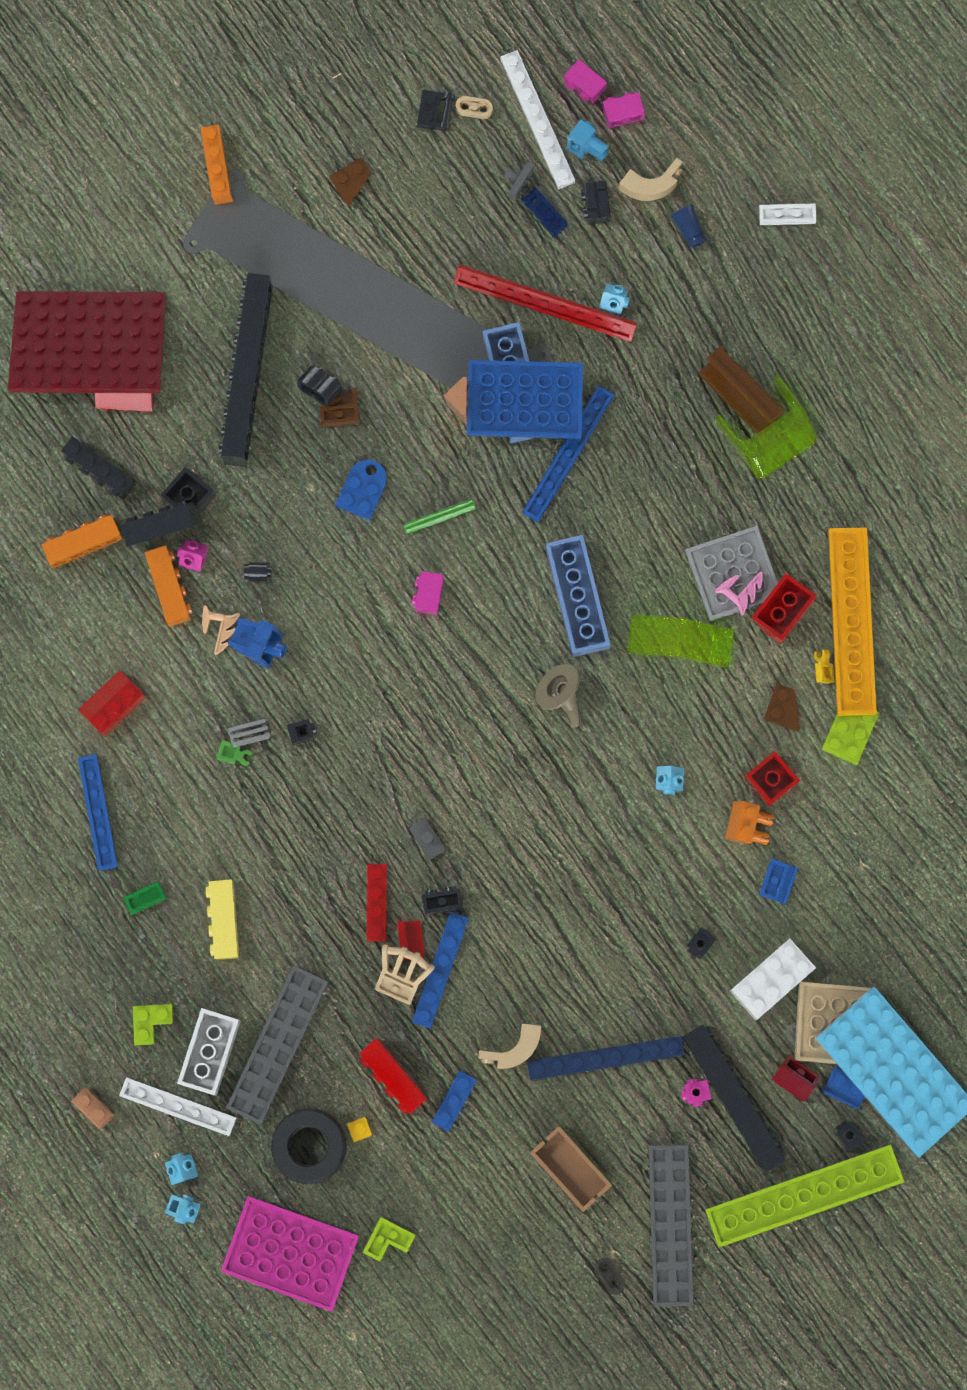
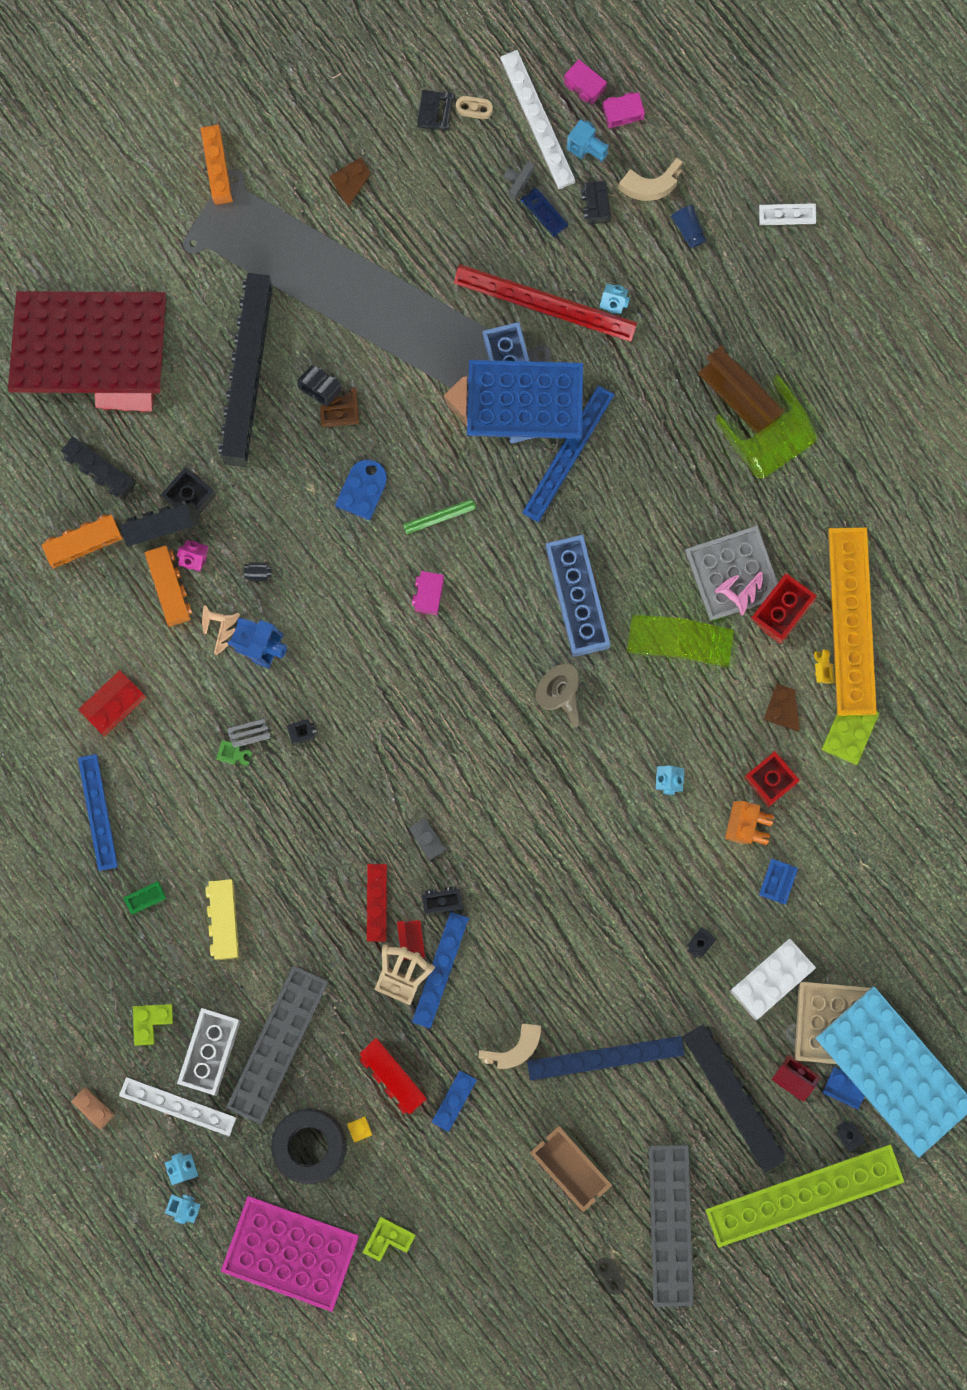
dark pink brick [681,1078,711,1107] -> none

